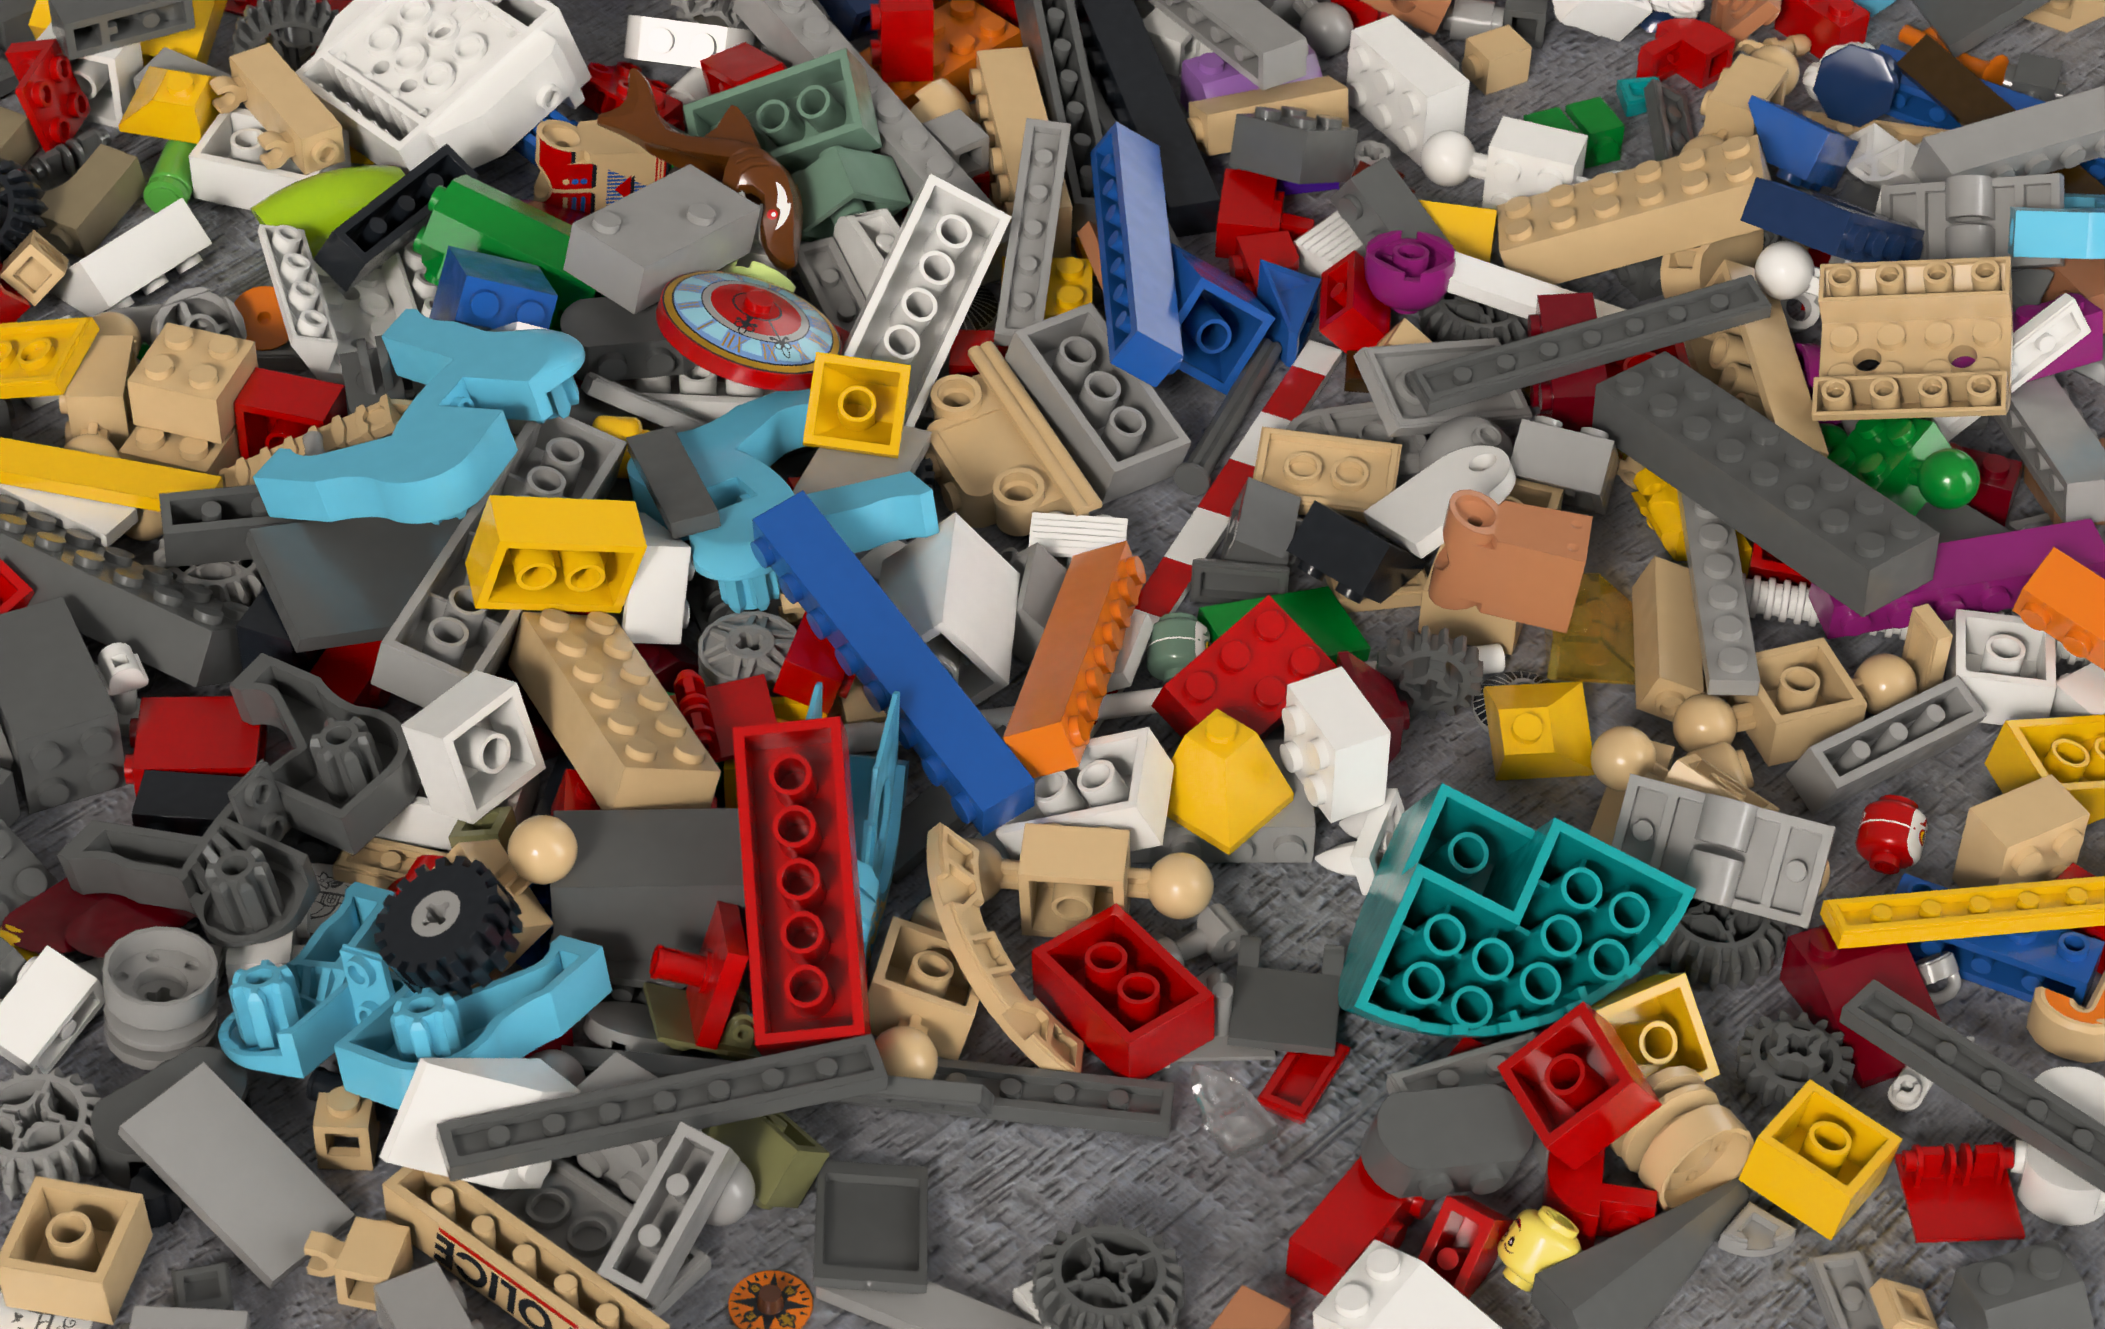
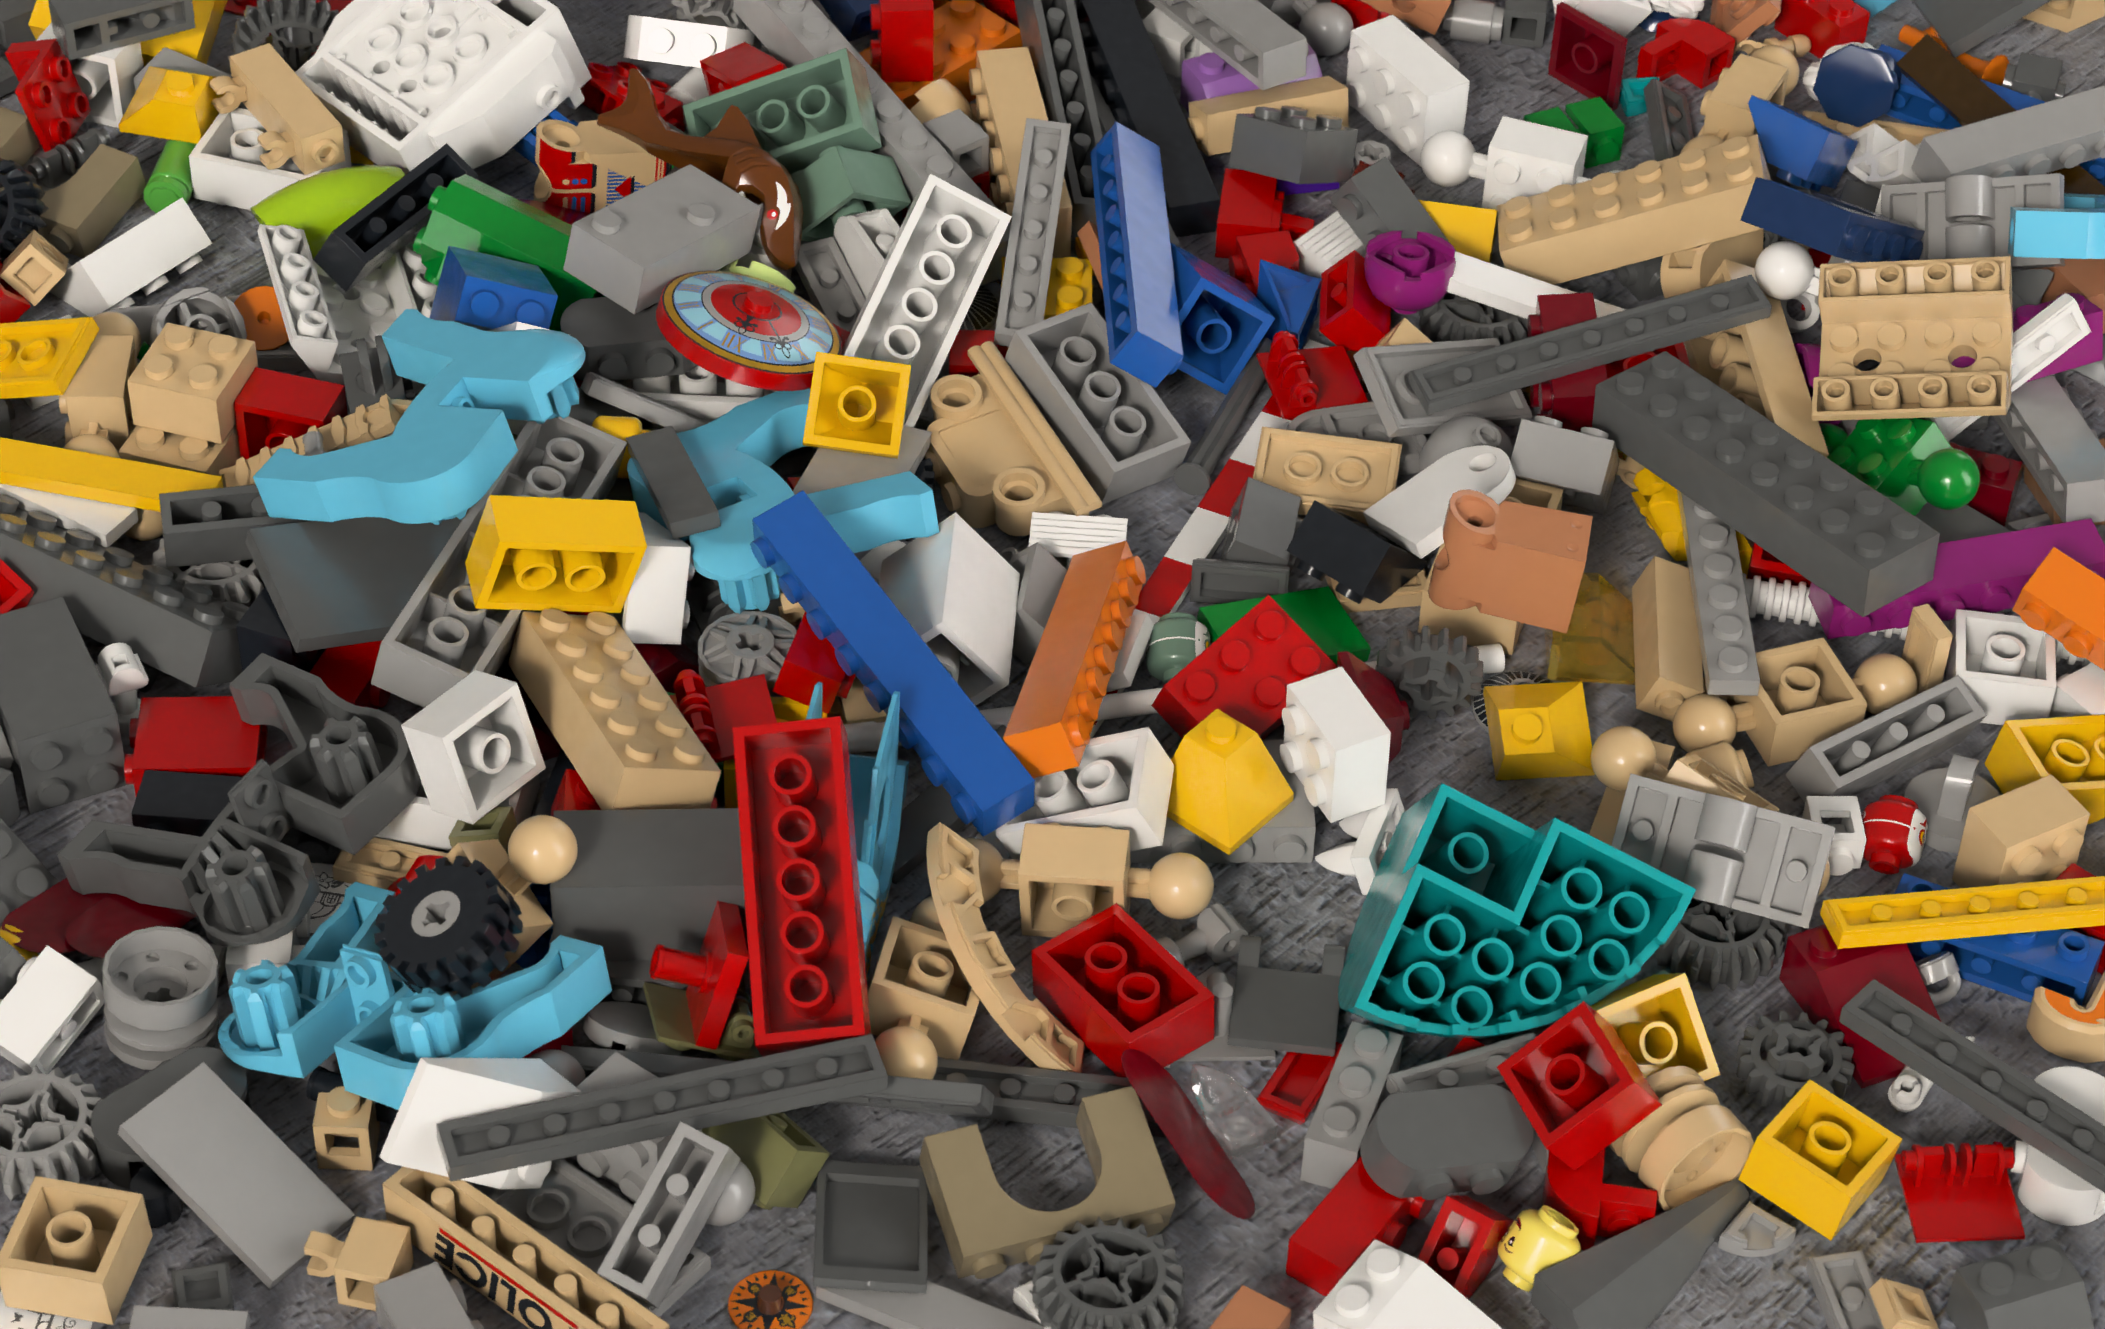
tan brick [1462,25,1532,95] -> none
none -> dark tan arch [919,1086,1176,1279]
none -> dark red sticker [1121,1049,1255,1219]
none -> red hinge [1256,331,1368,419]
none -> light grey brick [1300,1021,1404,1189]
none -> dark red slope [1548,2,1627,111]
none -> white brick [1802,796,1866,876]
none -> light grey tile [1903,753,2000,854]

